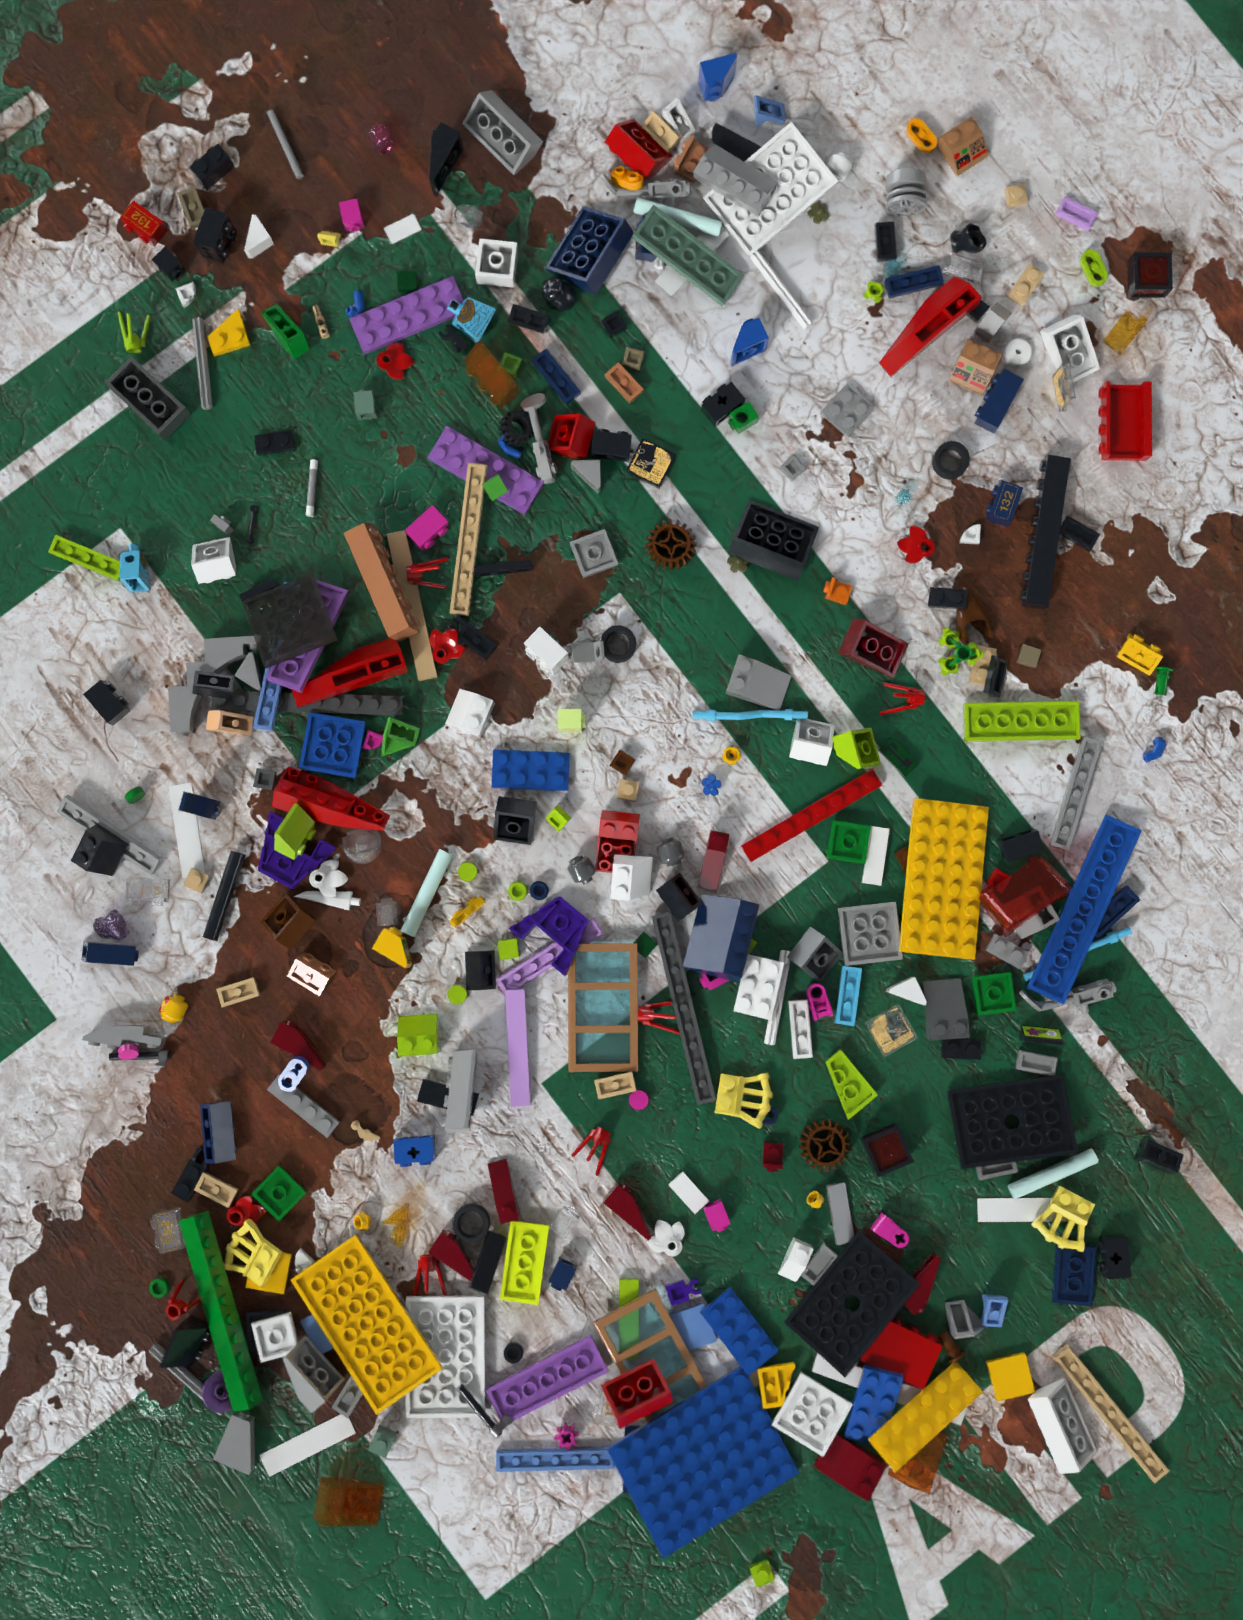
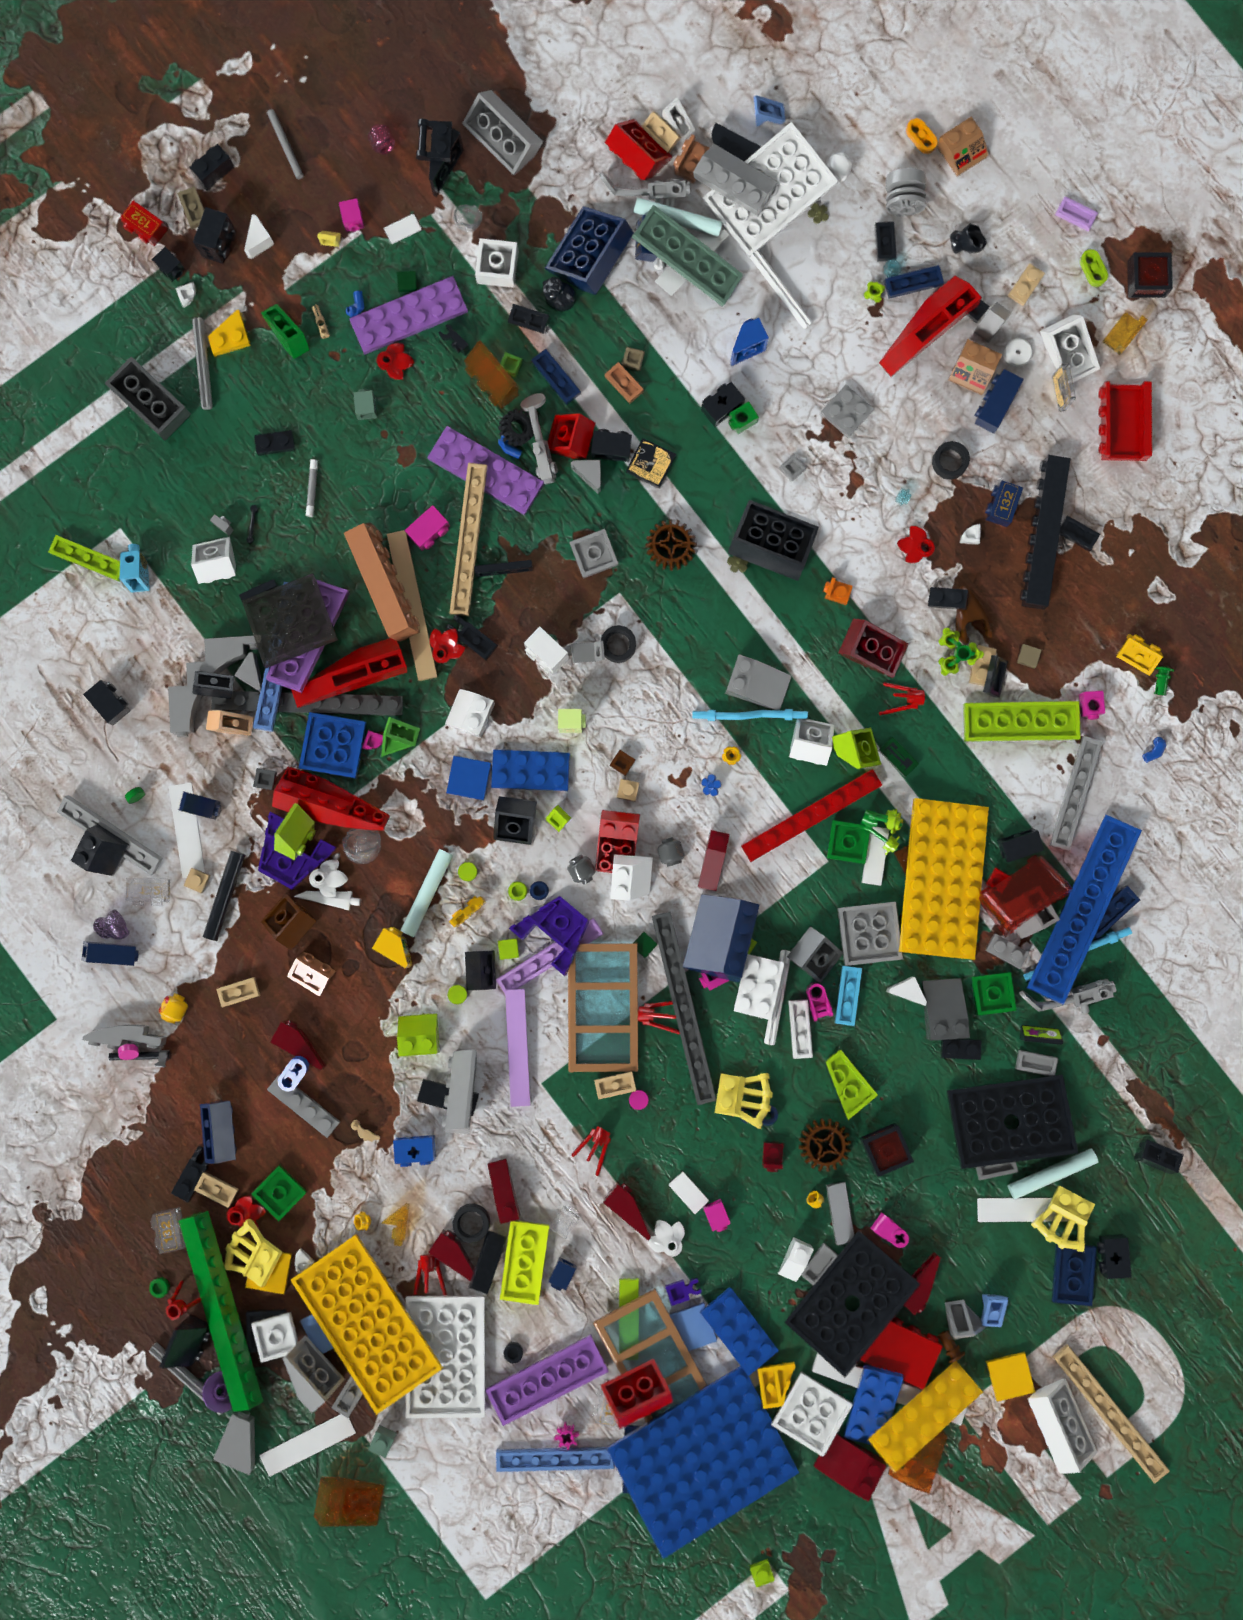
lime plant [118,312,151,353] -> none
clear brick [376,898,399,926] -> none
red plant [406,557,449,589] -> none
medium azure torso [447,297,496,343] -> none
black piece [457,1384,513,1438] -> none
bright green tile [481,474,508,501] -> none
black tile [601,311,627,338] -> none
light orange plate [611,167,644,190] -> none
black brick [656,873,703,921] -> none
blue slope [698,53,737,102] -> none
clear tile [865,1004,918,1057] -> none
clear tile [943,252,984,284] -> none
tan plate [1005,184,1028,208] -> none
none -> black plate [416,118,453,162]
none -> blue tile [446,756,492,801]
none -> plant [861,809,903,855]
none -> dark pink brick [1079,691,1105,720]

